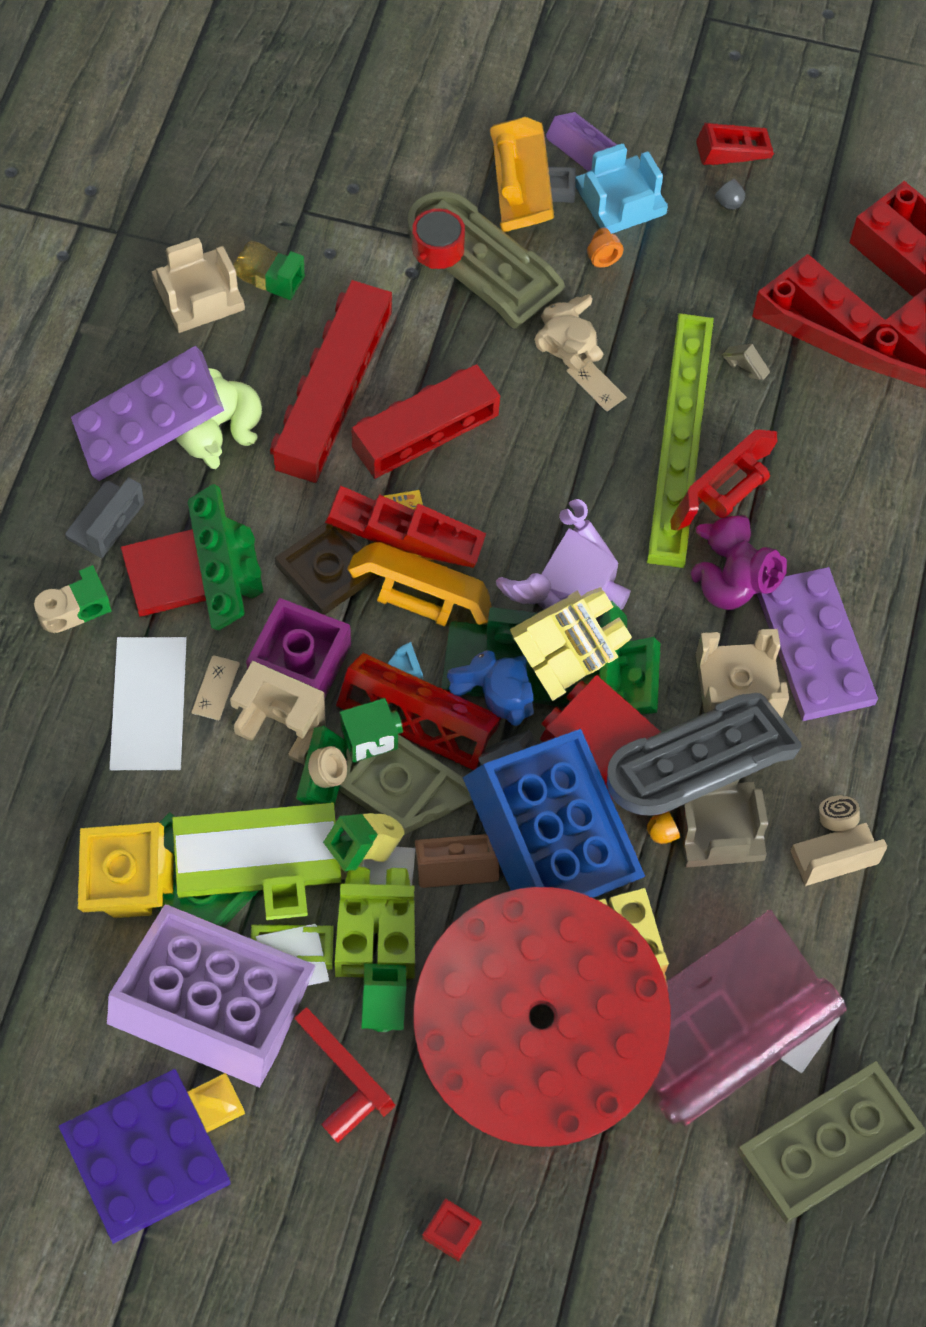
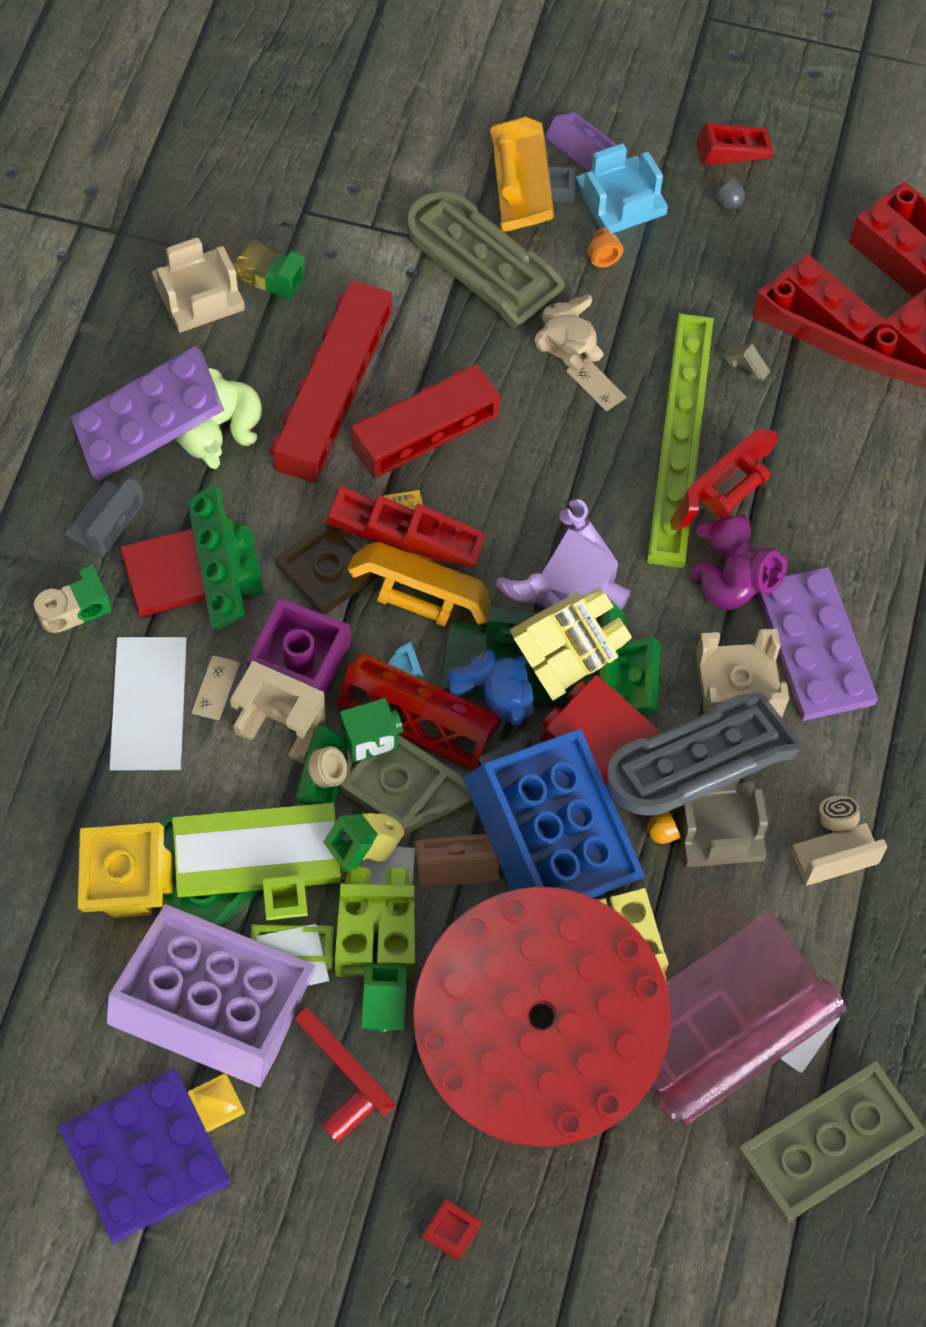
piece [412,208,465,269] -> none

